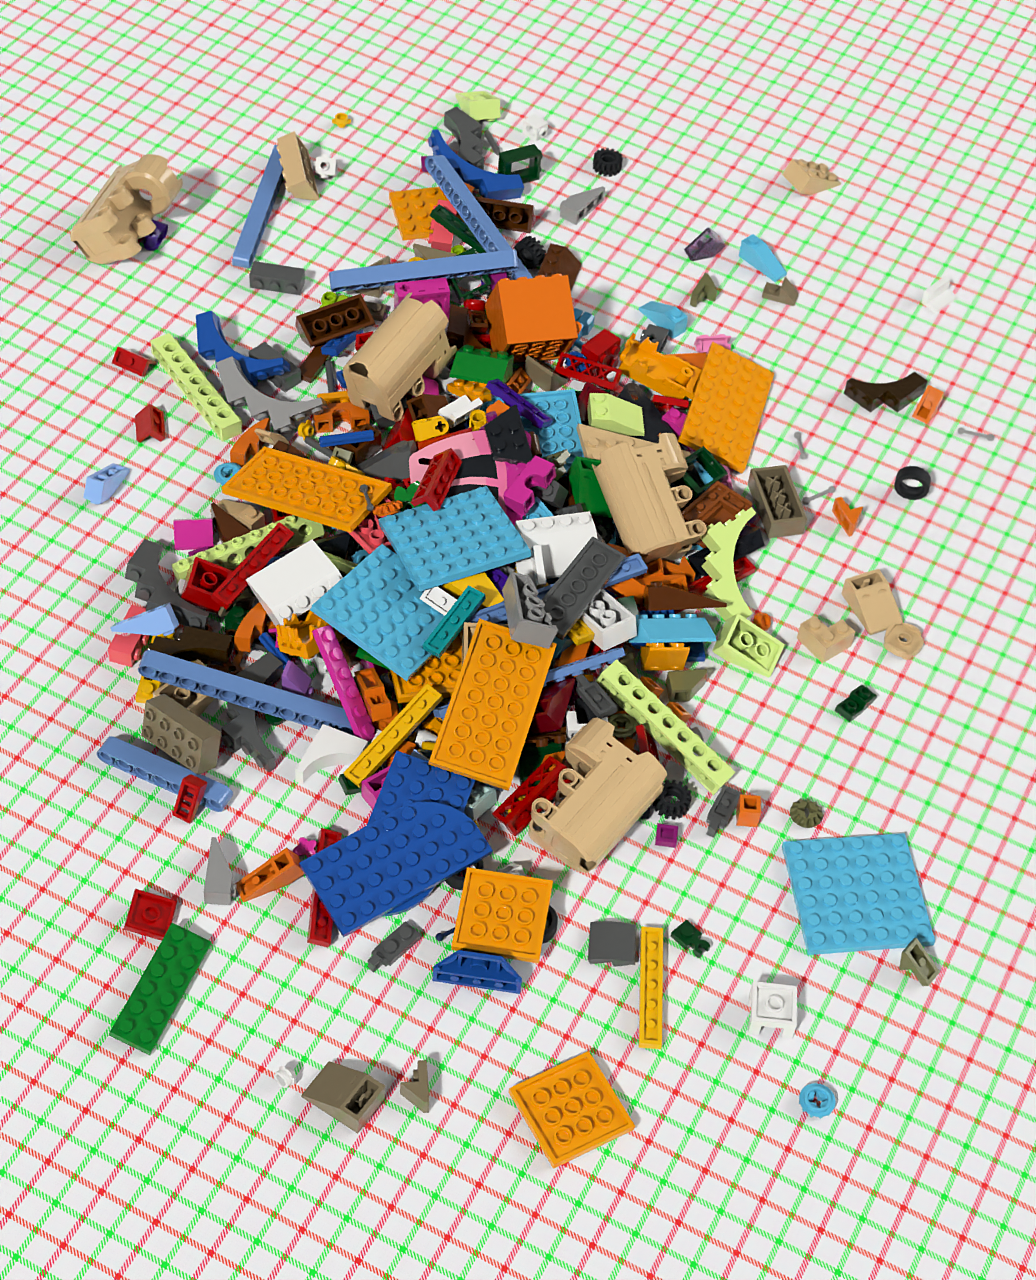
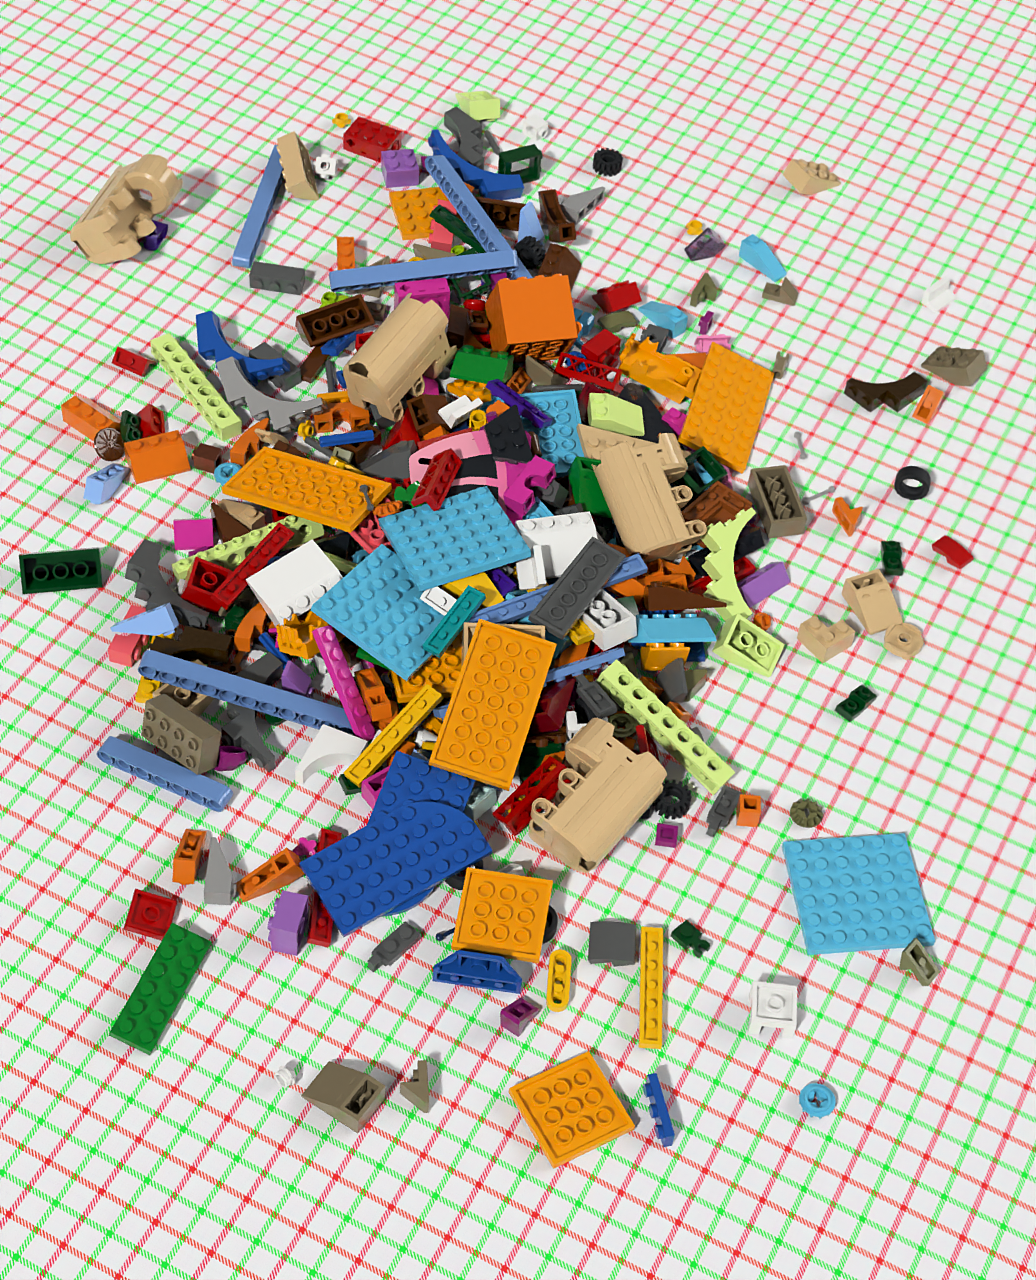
red slope [172,774,207,824] -> none
yellow piece [411,416,449,441] -> none
light grey wedge [502,571,558,649] -> none
olive slope [542,449,570,481] -> none
red plate [650,394,689,410] -> none
light grey hinge [957,427,995,441] -> none
none -> dark green slope [19,547,103,594]
none -> orange slope [61,395,121,441]
none -> reddish brown wheel [94,428,125,461]
none -> dark green slope [120,410,142,442]
none -> orange slope [124,430,191,484]
none -> orange slope [172,829,207,885]
none -> copper brick [192,443,222,474]
none -> magenta rock [214,746,248,771]
none -> medium lavender brick [267,890,309,956]
none -> orange arch [337,237,355,270]
none -> red piece [343,116,402,163]
none -> medium lavender brick [381,149,419,188]
none -> magenta slope [500,998,539,1037]
none -> light blue slope [518,201,545,249]
none -> dark grey bar [532,384,582,393]
none -> reddish brown arch [538,189,576,242]
none -> yellow plate [546,949,571,1012]
none -> red slope [592,280,642,313]
none -> olive slope [597,311,638,332]
none -> blue plate [643,1073,675,1147]
none -> dark grey slope [656,658,688,706]
none -> yellow plate [686,220,703,235]
none -> magenta plate [698,311,714,335]
none -> medium lavender panel [737,562,790,608]
none -> dark tan bar [772,351,790,379]
none -> dark green slope [881,541,904,576]
none -> dark tan slope [921,346,987,386]
none -> red slope [932,535,974,569]

